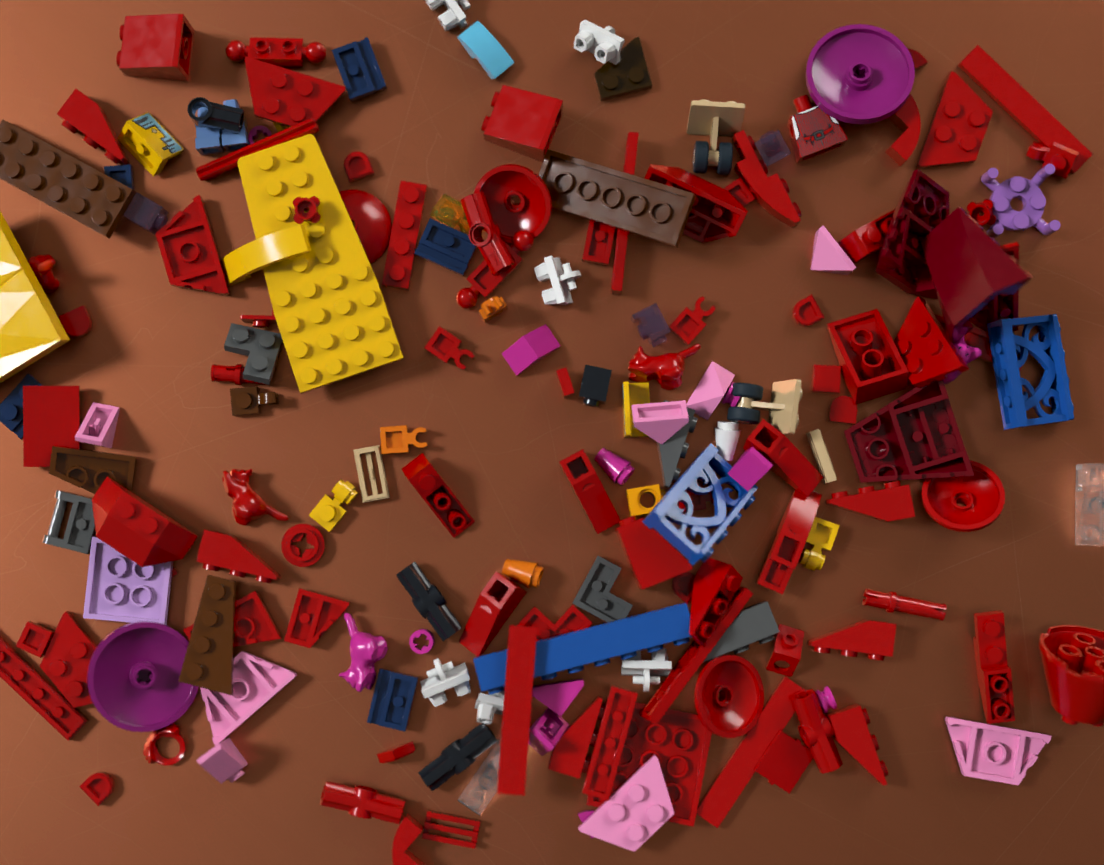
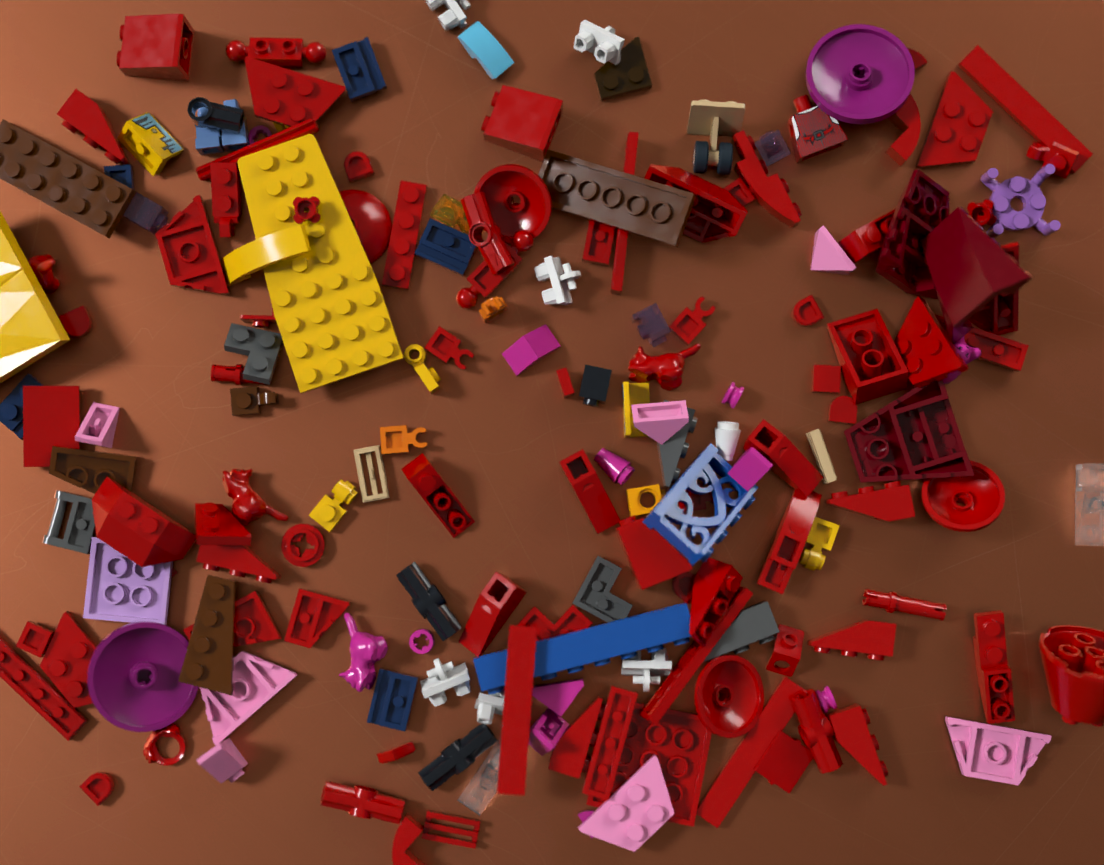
orange cone [502,559,544,589] -> none
bright pink slope [686,361,735,420] -> none
tan plate [727,379,803,435] -> none
blue fence [987,314,1074,430] -> none
none -> red wing [194,502,251,546]
none -> red hinge [210,162,242,237]
none -> yellow plate [404,344,441,394]

